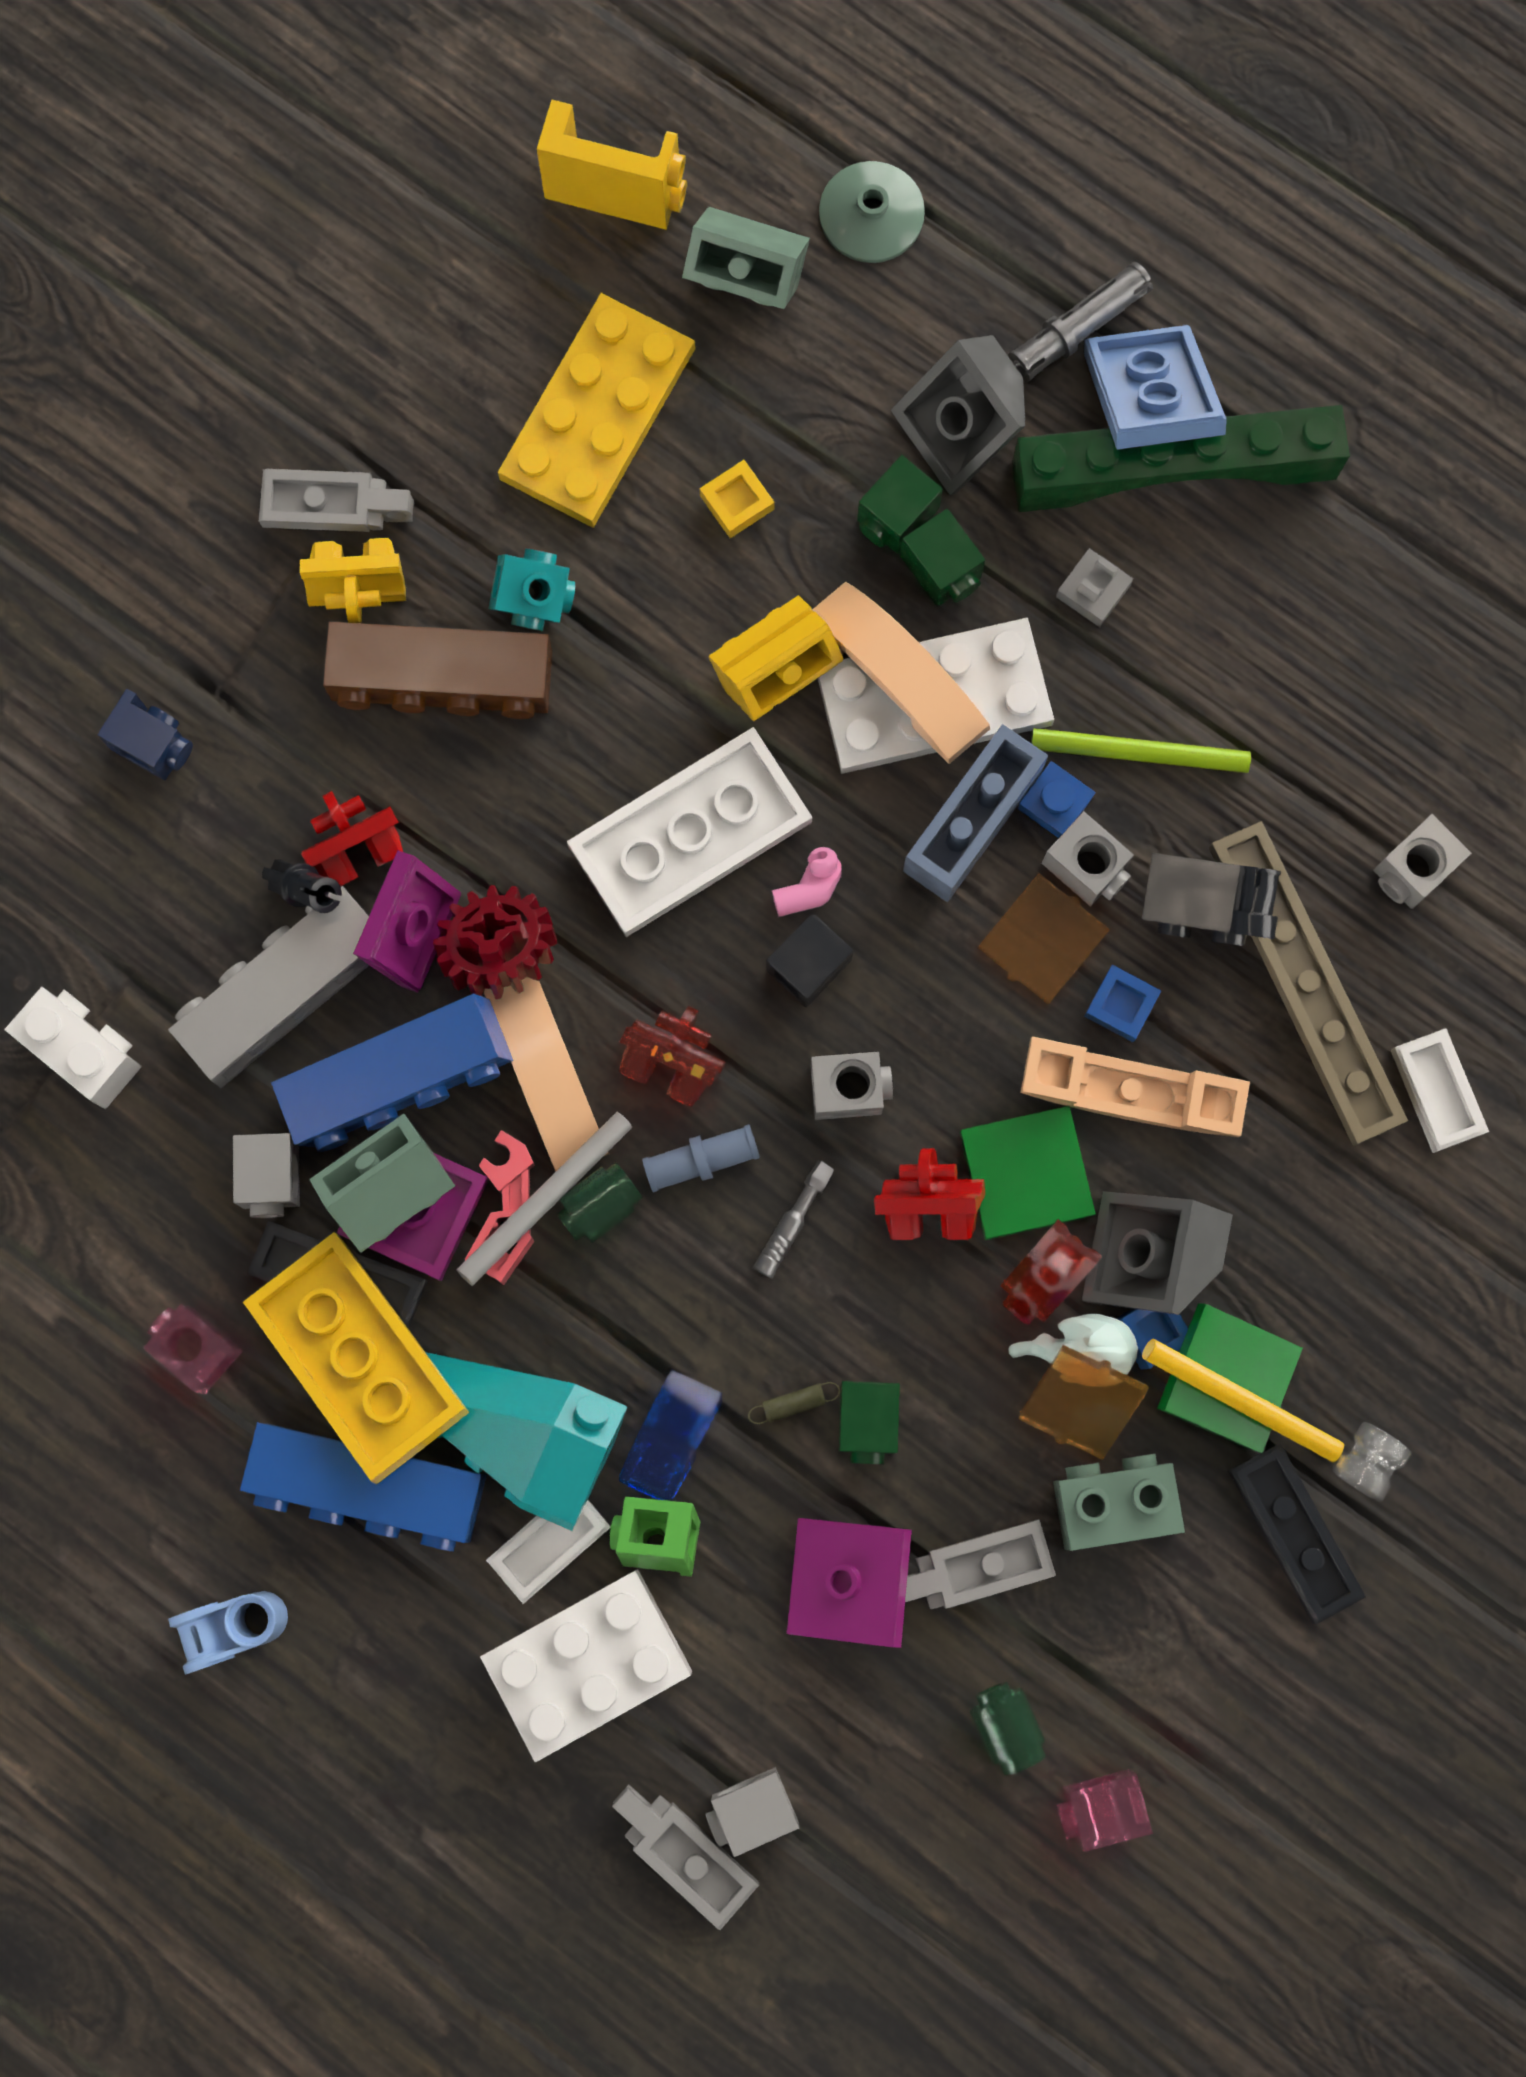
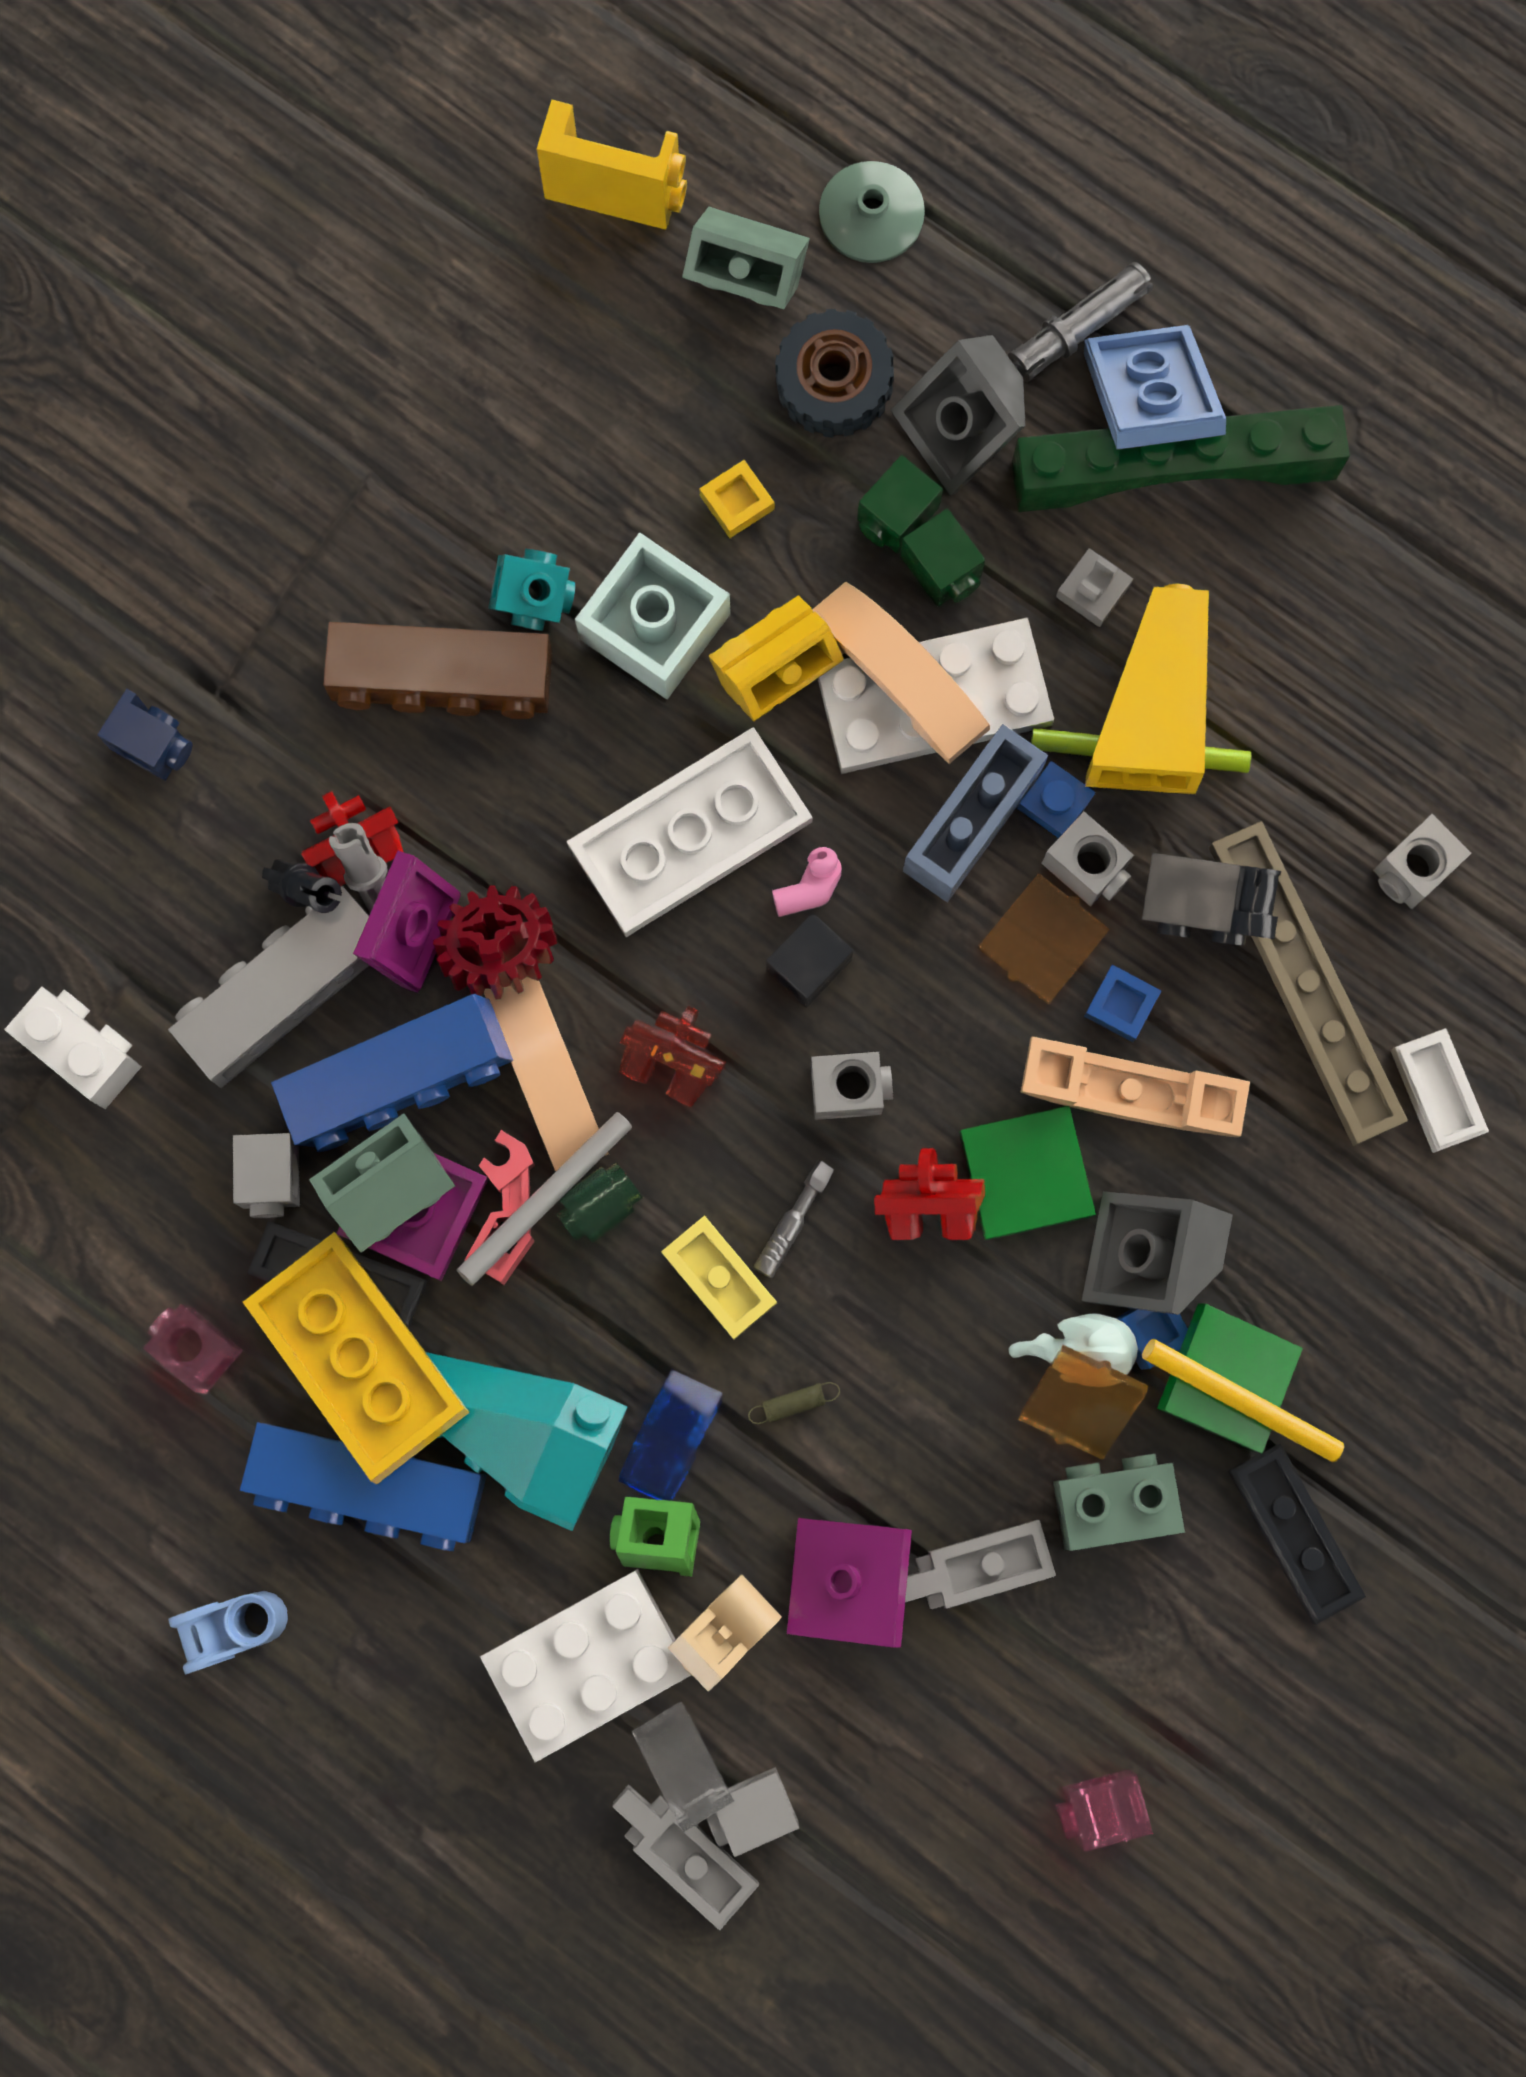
light grey hinge [259,469,414,532] -> none
yellow hips [300,538,406,623] -> none
white tile [486,1500,611,1604] -> none
yellow plate [498,293,695,528] -> none
sand blue pin [642,1124,760,1192] -> none
dark green brick [838,1381,900,1465] -> none
clear green brick [970,1682,1046,1775] -> none
clear red hips [1000,1219,1102,1325] -> none
clear wheel [1332,1422,1412,1502] -> none
none -> light grey axle [329,823,388,913]
none -> light aqua brick [575,533,730,699]
none -> clear tile [631,1702,735,1832]
none -> light yellow plate [661,1215,777,1340]
none -> tan plate [668,1575,782,1691]
none -> black wheel [775,309,894,438]
none -> yellow slope [1085,584,1209,794]

